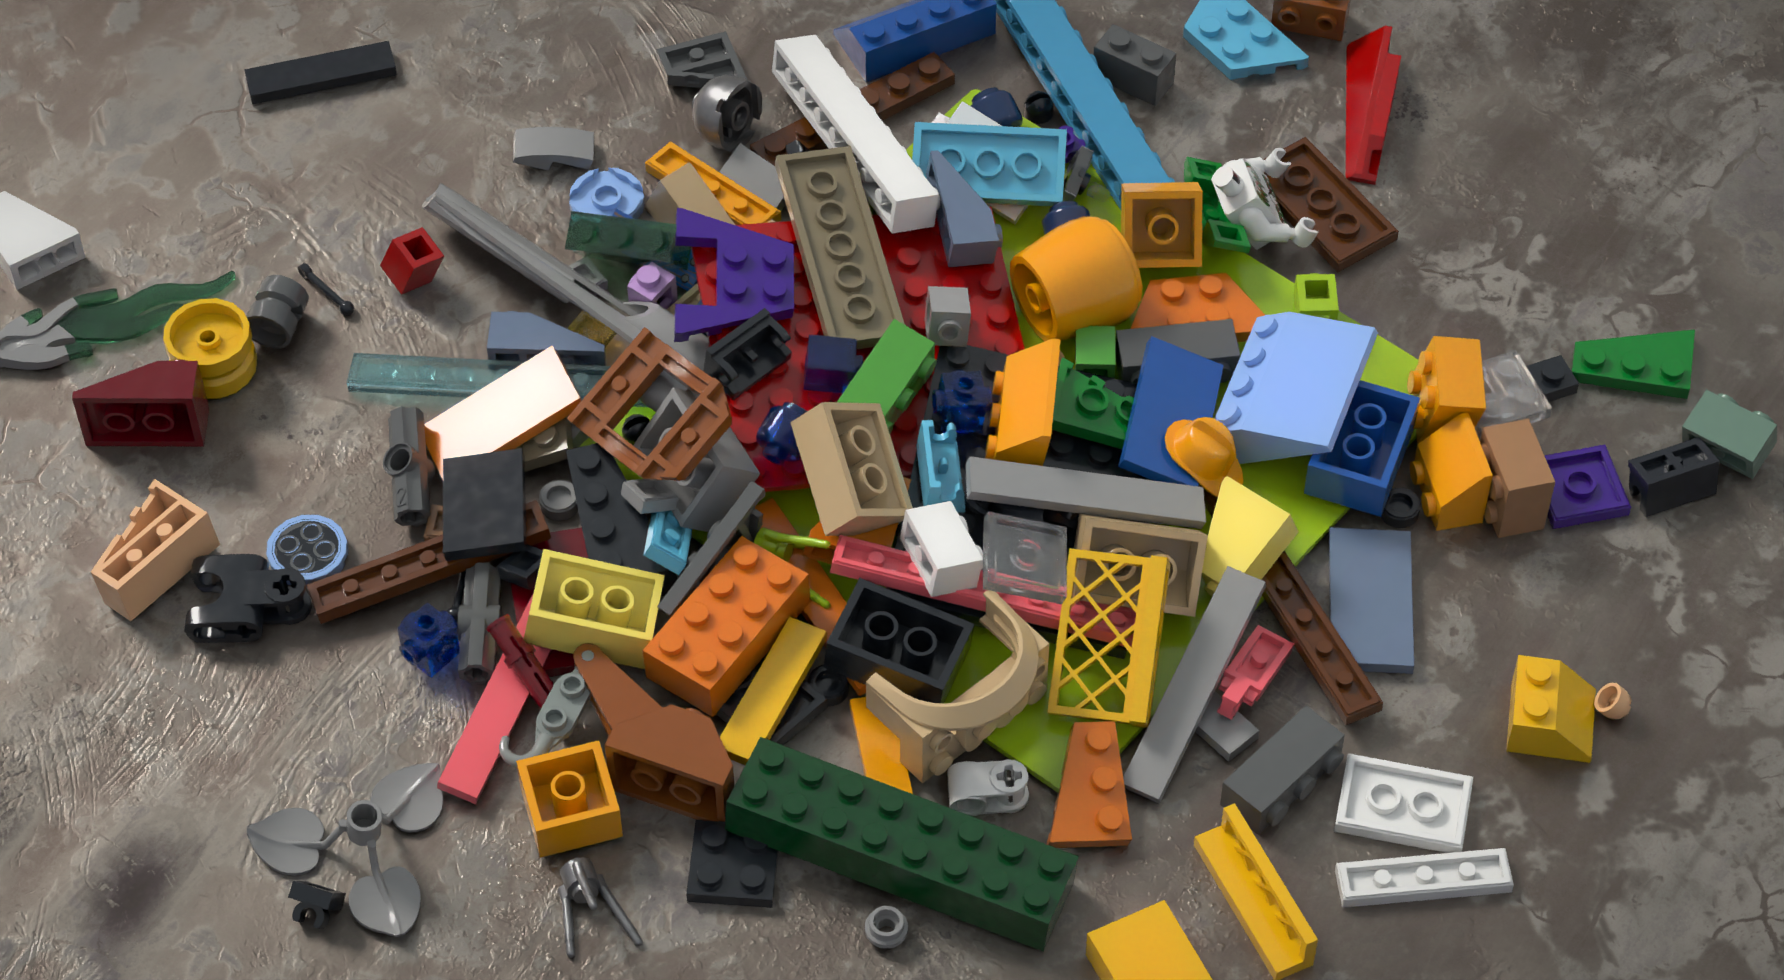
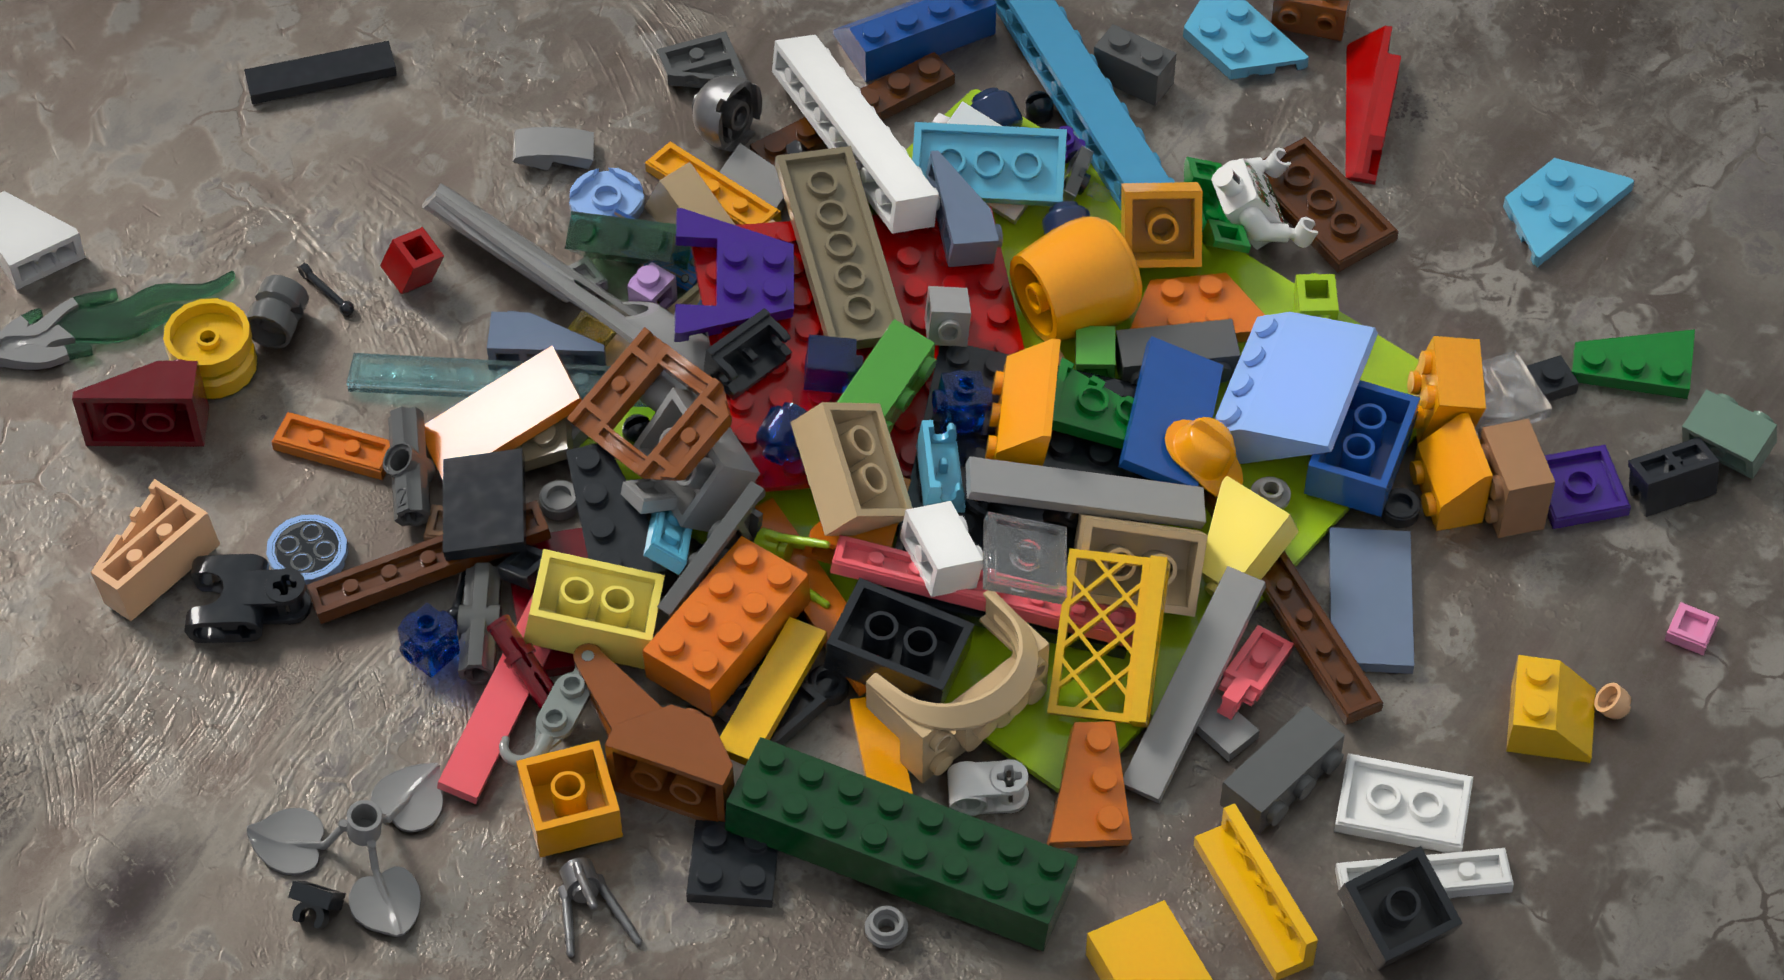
none -> orange tile [271,412,390,480]
none -> light grey plate [1251,477,1291,510]
none -> black brick [1337,846,1463,970]
none -> medium azure wing [1503,158,1634,268]
none -> bright pink tile [1665,602,1719,655]

